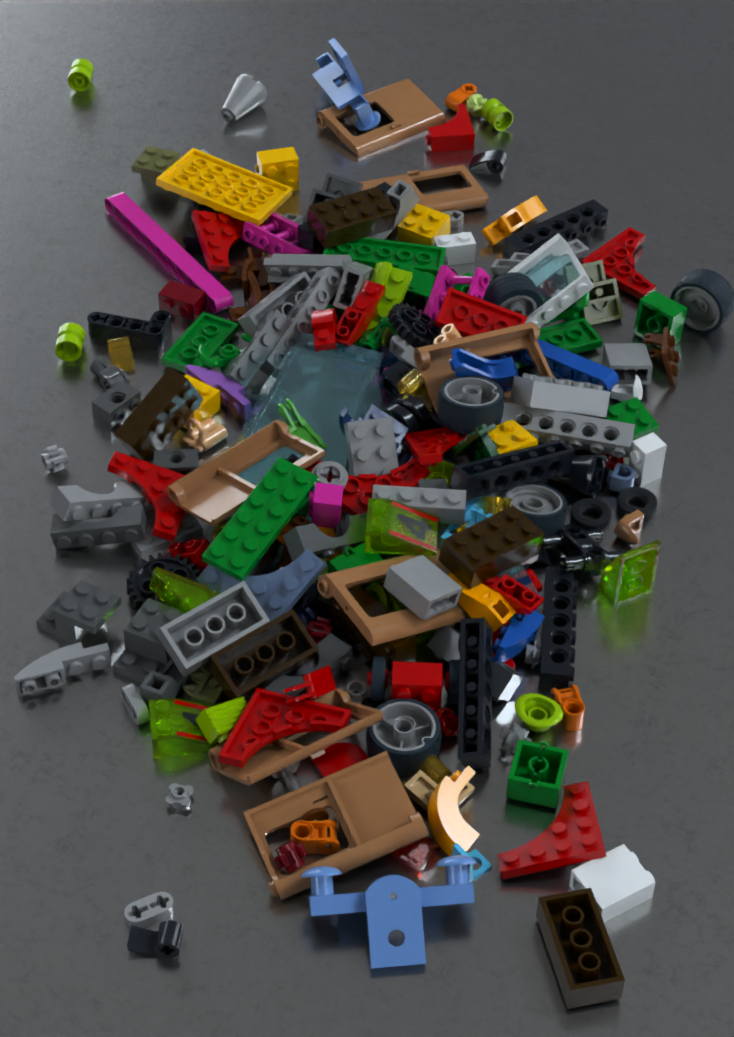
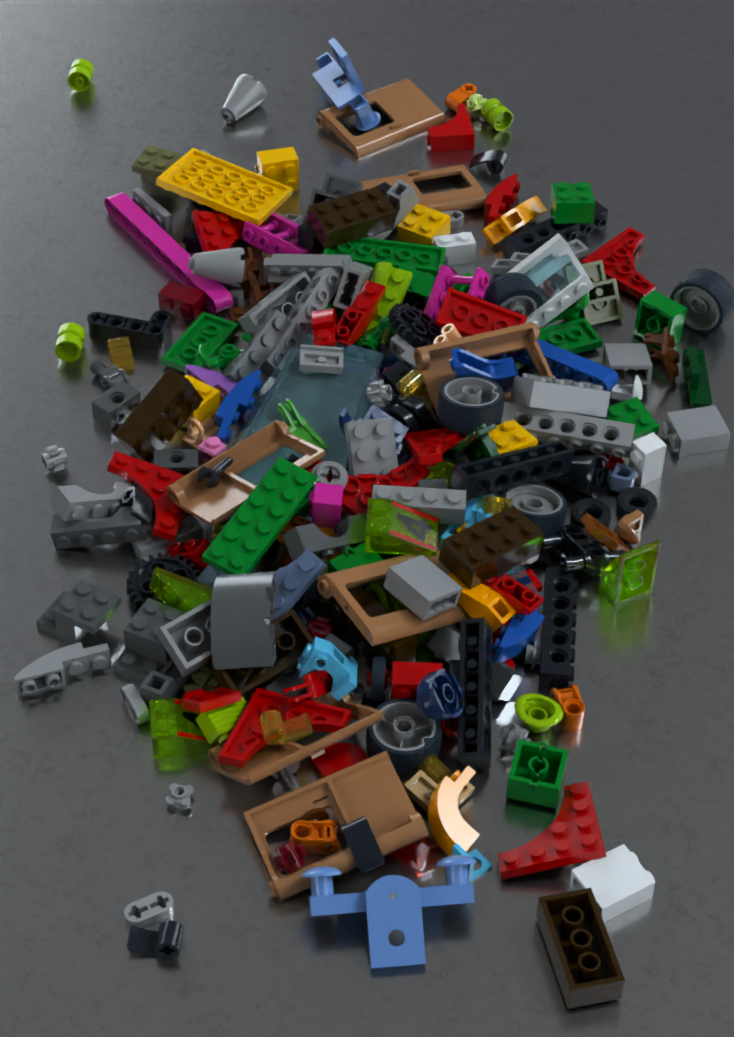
none -> black panel [121,486,153,525]
none -> light grey plate [132,187,172,233]
none -> red tile [181,687,242,714]
none -> light grey cone [188,247,245,288]
none -> bright pink brick [198,436,227,466]
none -> black bar [198,456,233,488]
none -> dark grey panel [210,571,278,670]
none -> blue slope [213,370,263,443]
none -> clear yellow panel [259,710,313,745]
none -> medium azure tile [297,636,358,701]
none -> light grey plate [299,344,344,374]
none -> black panel [340,816,385,873]
none -> light grey gear [366,380,393,407]
none -> dark blue cylinder [416,669,463,721]
none -> red slope [484,174,521,225]
none -> green brick [550,182,595,224]
none -> dark orange plate [580,513,631,557]
none -> light grey brick [663,405,731,457]
none -> dark green bracket [682,346,712,407]

